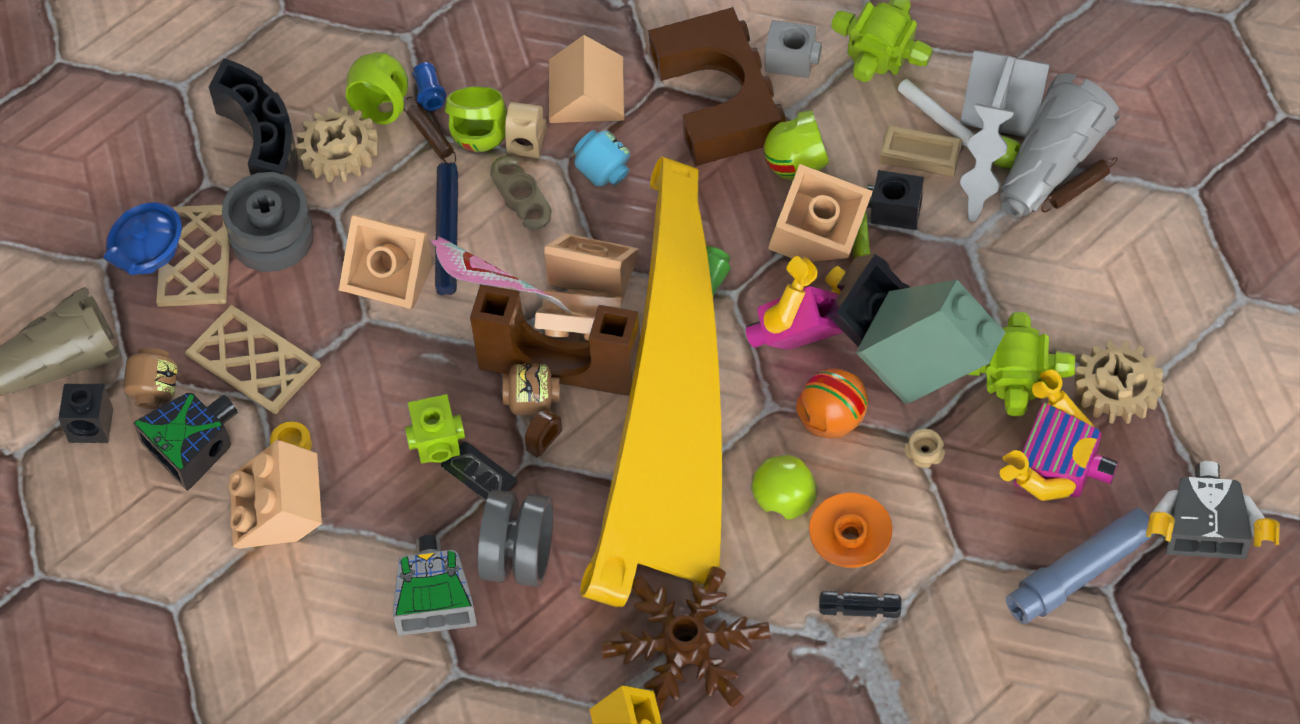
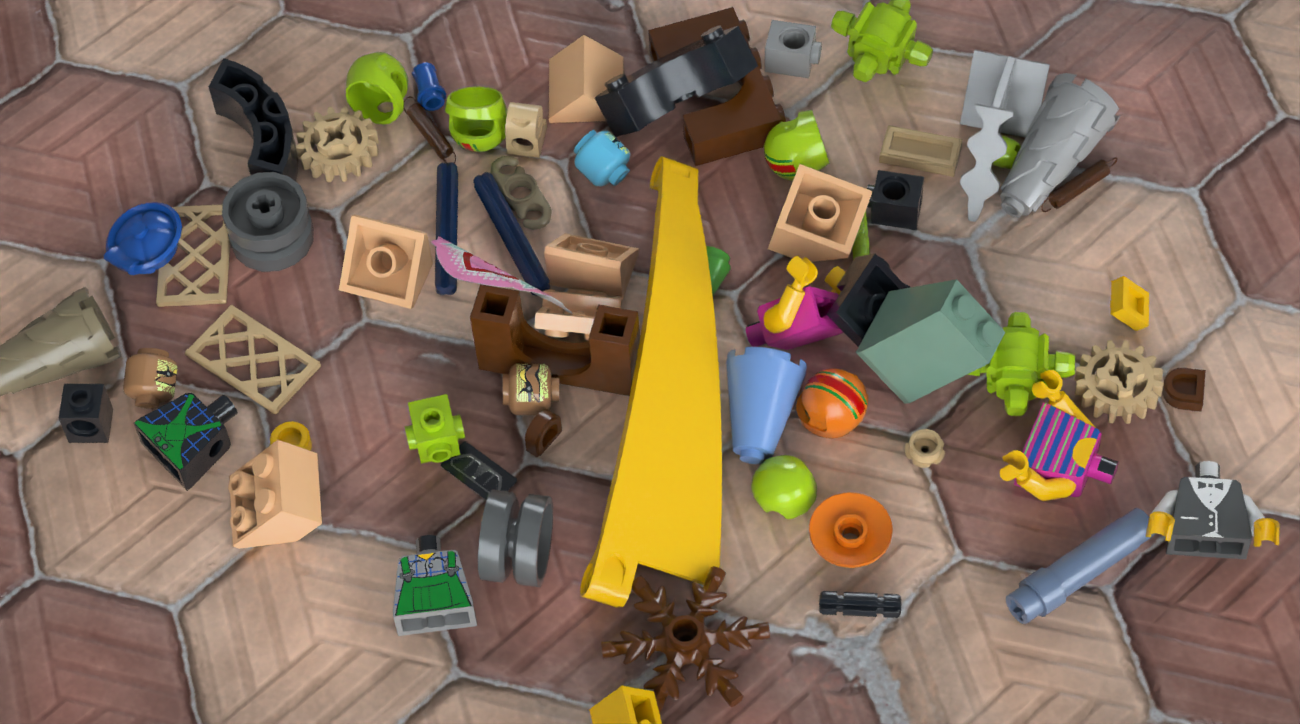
white bar [898,79,974,149] -> none
none -> dark blue axle [473,172,550,296]
none -> black brick [595,26,758,137]
none -> medium blue cone [726,347,807,464]
none -> yellow plate [1110,276,1149,331]
none -> reddish brown tile [1162,368,1206,412]

